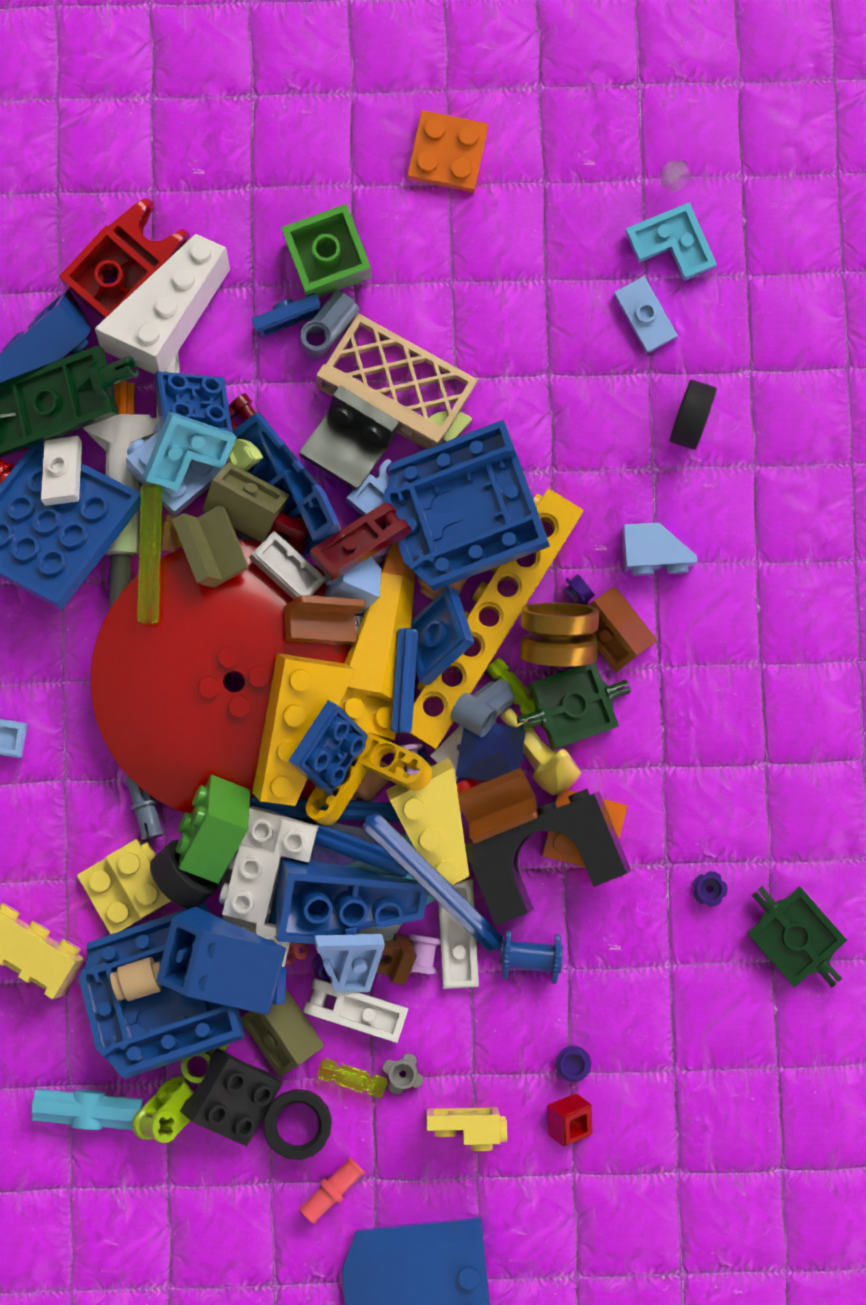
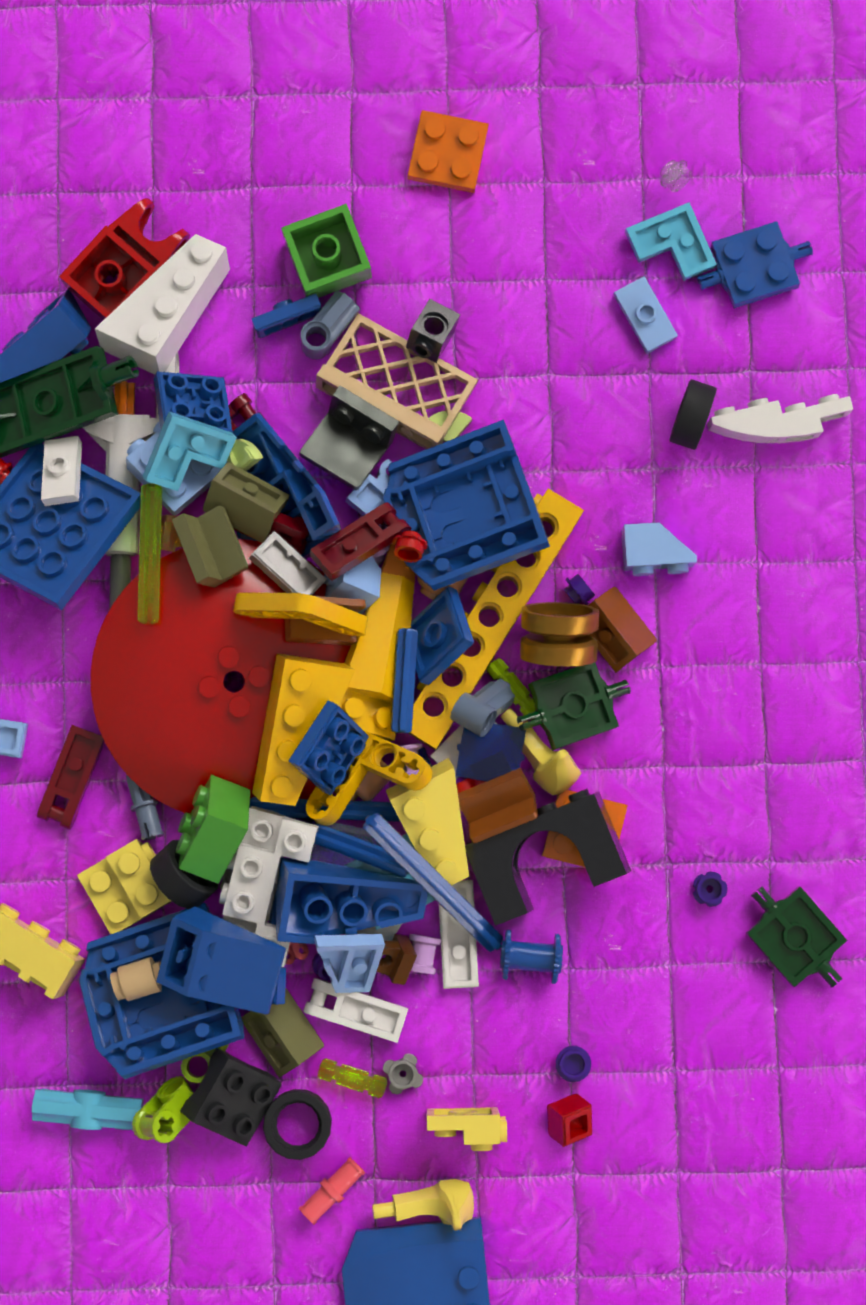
none -> dark red plate [37,725,105,830]
none -> yellow beam [233,593,368,636]
none -> light yellow animal [372,1179,474,1231]
none -> red plate [392,530,428,562]
none -> brick [406,299,460,363]
none -> blue plate [697,221,813,309]
none -> white slope [707,394,853,443]

